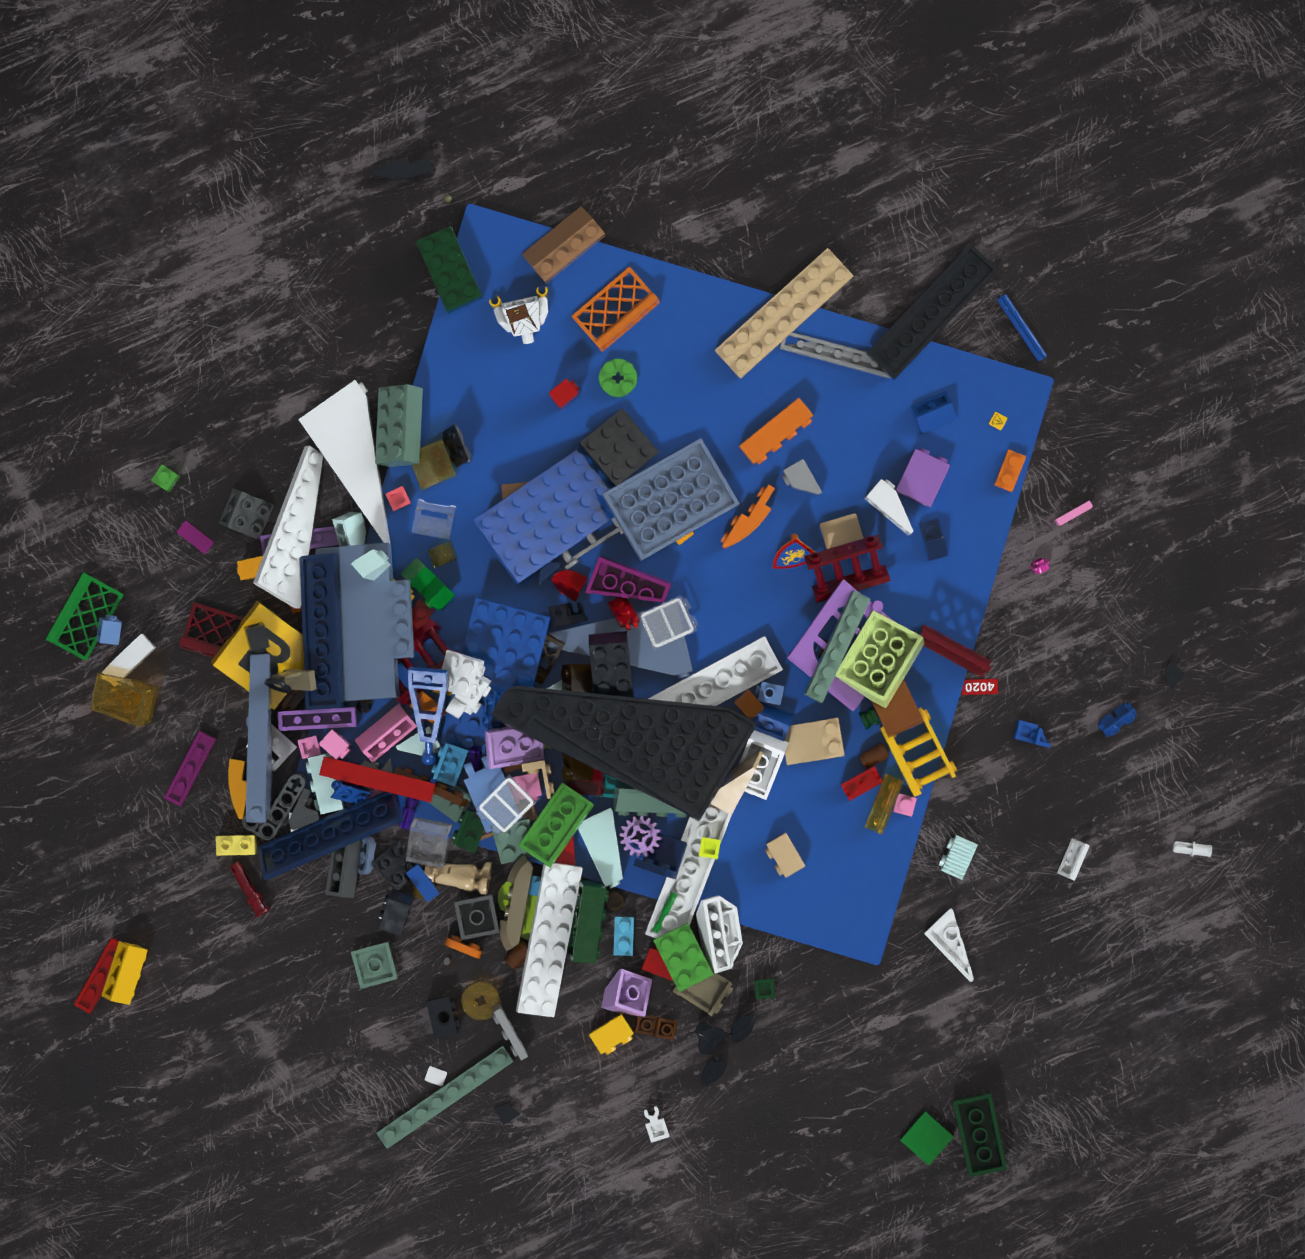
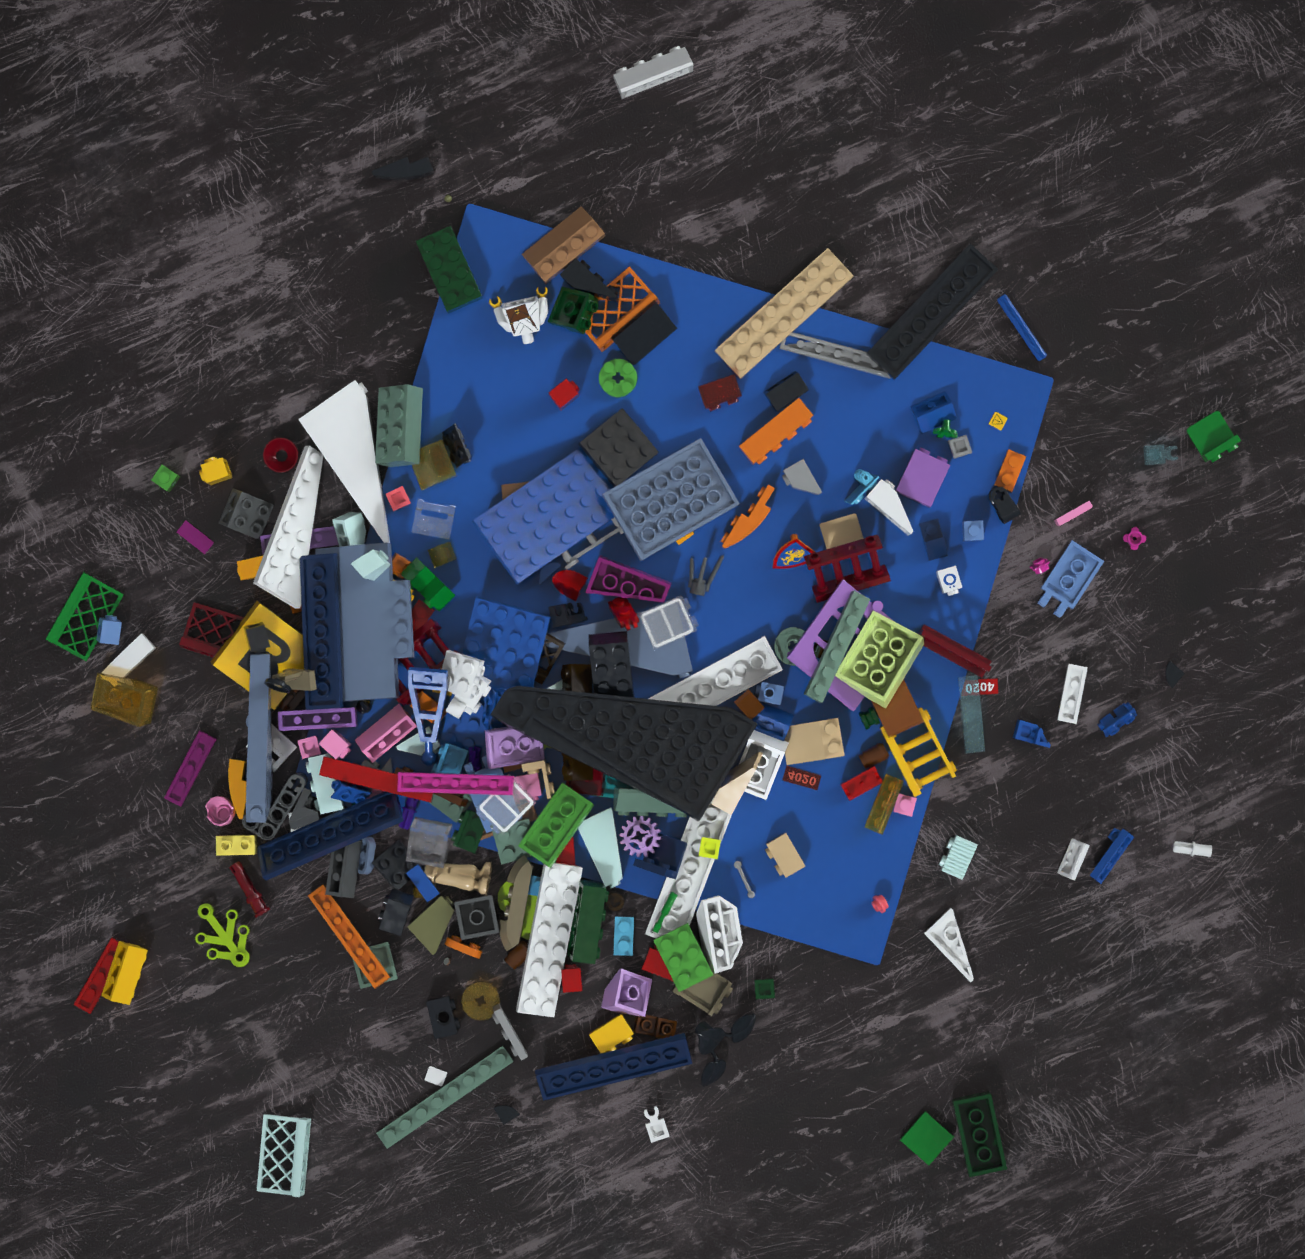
none -> lime plant [195,903,250,967]
none -> yellow brick [199,457,233,485]
none -> bright pink hair [205,796,235,827]
none -> light aqua fence [257,1114,311,1197]
none -> dark red piece [263,438,298,473]
none -> orange plate [308,885,391,989]
none -> orange plate [392,552,411,579]
none -> dark pink tile [397,772,514,795]
none -> olive slope [407,895,455,955]
none -> dark blue plate [535,1033,692,1101]
none -> dark green plate [547,287,599,334]
none -> black slope [560,258,619,302]
none -> red brick [561,964,583,993]
none -> black tile [611,300,677,366]
none -> white slope [613,46,693,99]
none -> dark grey plant [688,556,724,596]
none -> clear red brick [698,374,742,412]
none -> light grey hinge [734,861,755,898]
none -> black hinge [763,371,809,411]
none -> sand green plate [774,627,805,666]
none -> clear red sticker [783,766,821,790]
none -> medium azure hinge [844,469,879,505]
none -> coral plate [871,894,889,913]
none -> green plant [933,419,958,438]
none -> white brick [936,566,962,596]
none -> light grey tile [948,435,972,459]
none -> clear light blue slope [958,675,985,753]
none -> medium blue brick [962,520,984,542]
none -> black piece [989,487,1021,524]
none -> medium blue tile [1037,540,1104,618]
none -> white plate [1057,664,1088,724]
none -> blue hinge [1090,828,1134,884]
none -> dark pink plate [1123,527,1146,550]
none -> clear light blue plate [1144,444,1178,465]
none -> green bracket [1186,411,1241,463]

